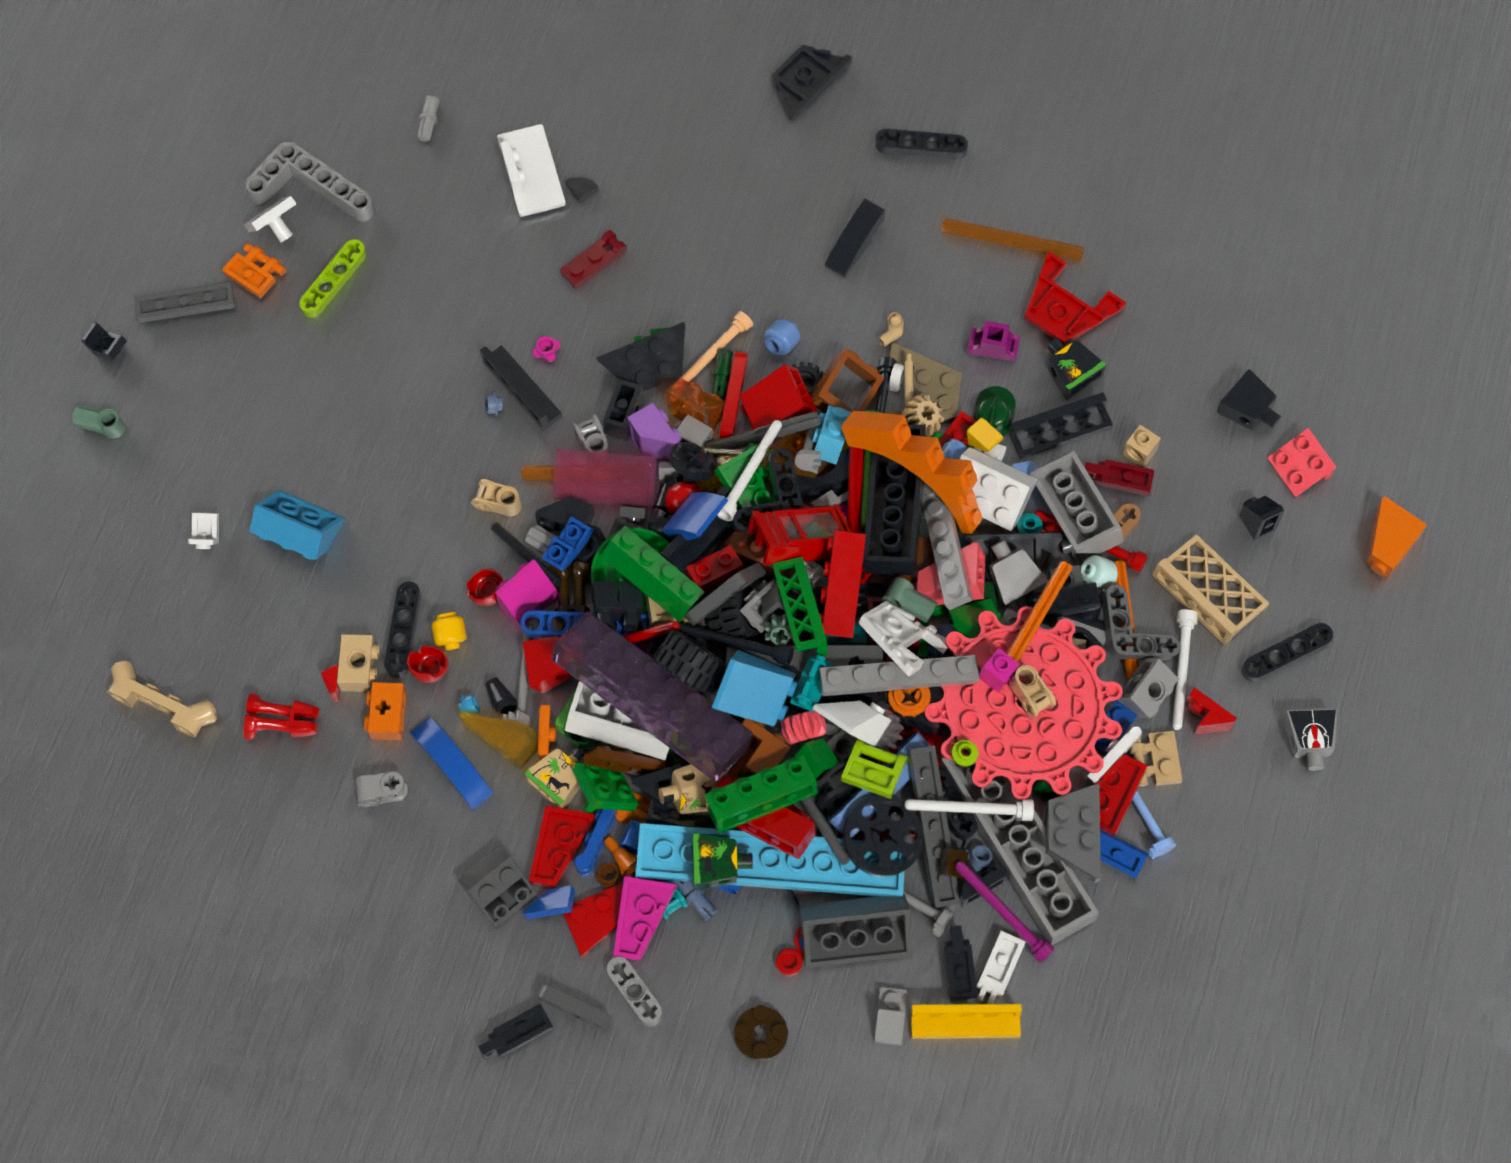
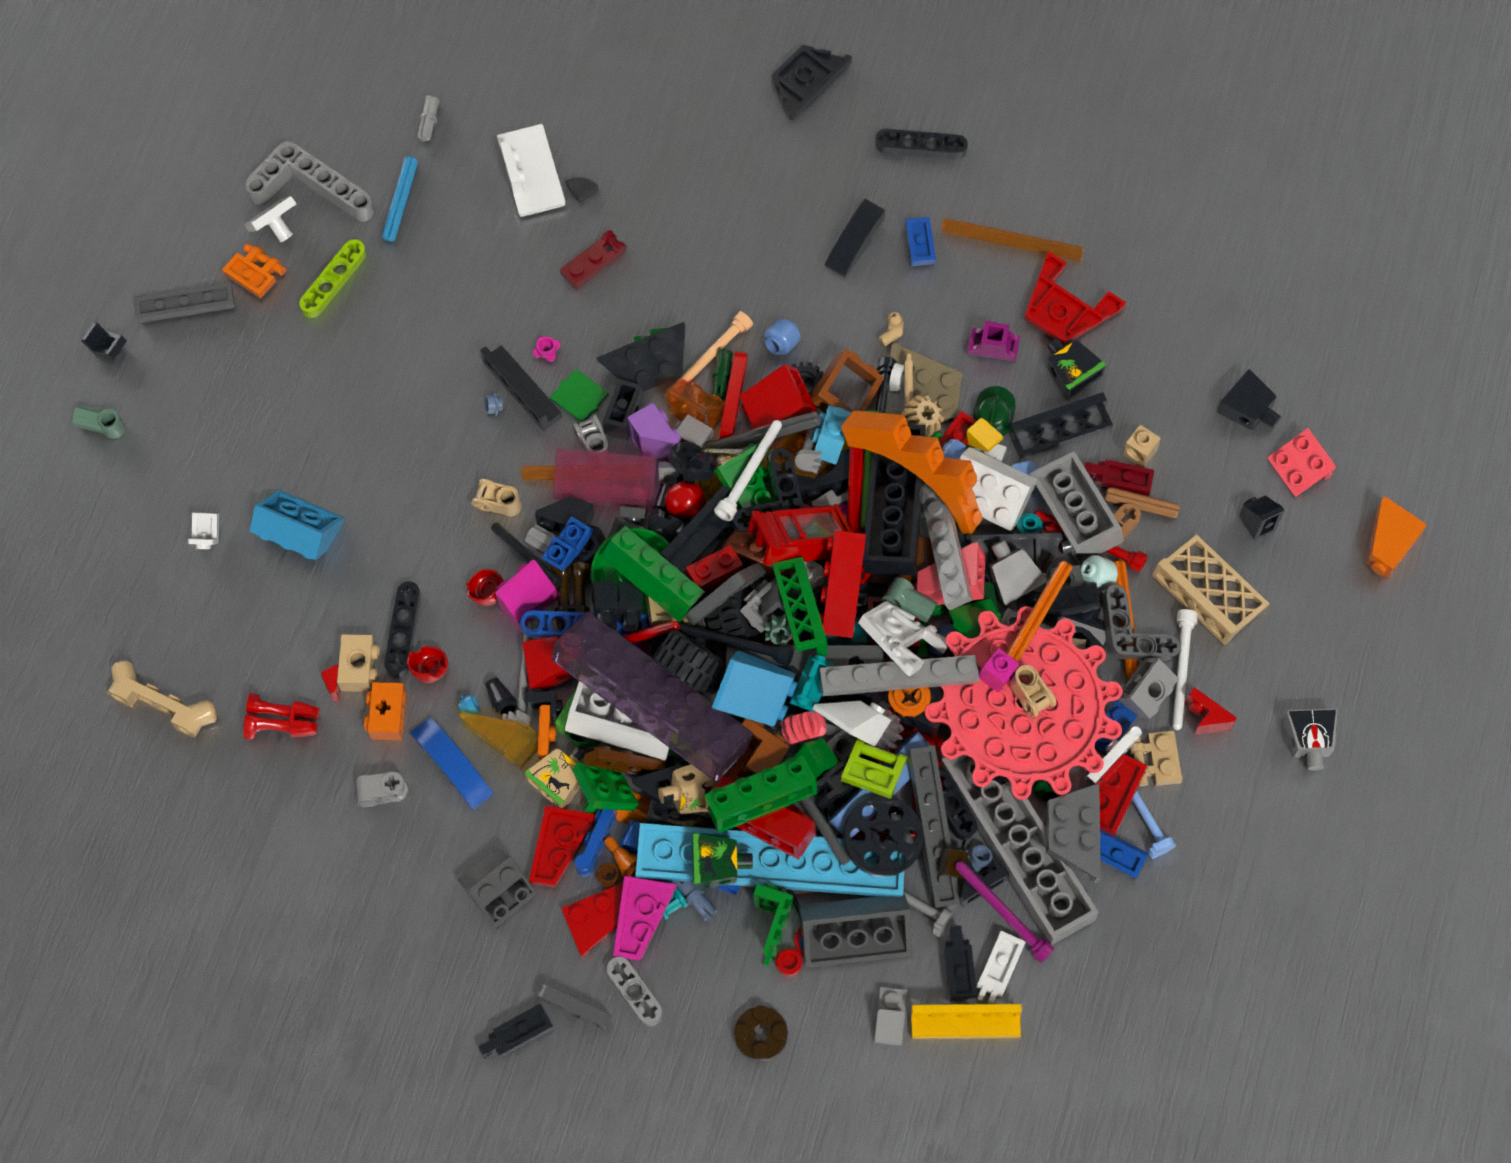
yellow head [431,612,467,651] -> none
blue tile [523,885,575,919] -> none
blue slope [662,492,729,541] -> none
white piece [905,799,1034,821] -> none
lime plate [951,740,978,767] -> none
black beam [1242,623,1333,682] -> none
none -> dark azure axle [382,156,418,242]
none -> black bracket [525,689,563,723]
none -> green piece [550,369,609,422]
none -> green plate [754,883,793,967]
none -> blue plate [905,217,936,266]
none -> medium nougat axle [1105,487,1180,518]

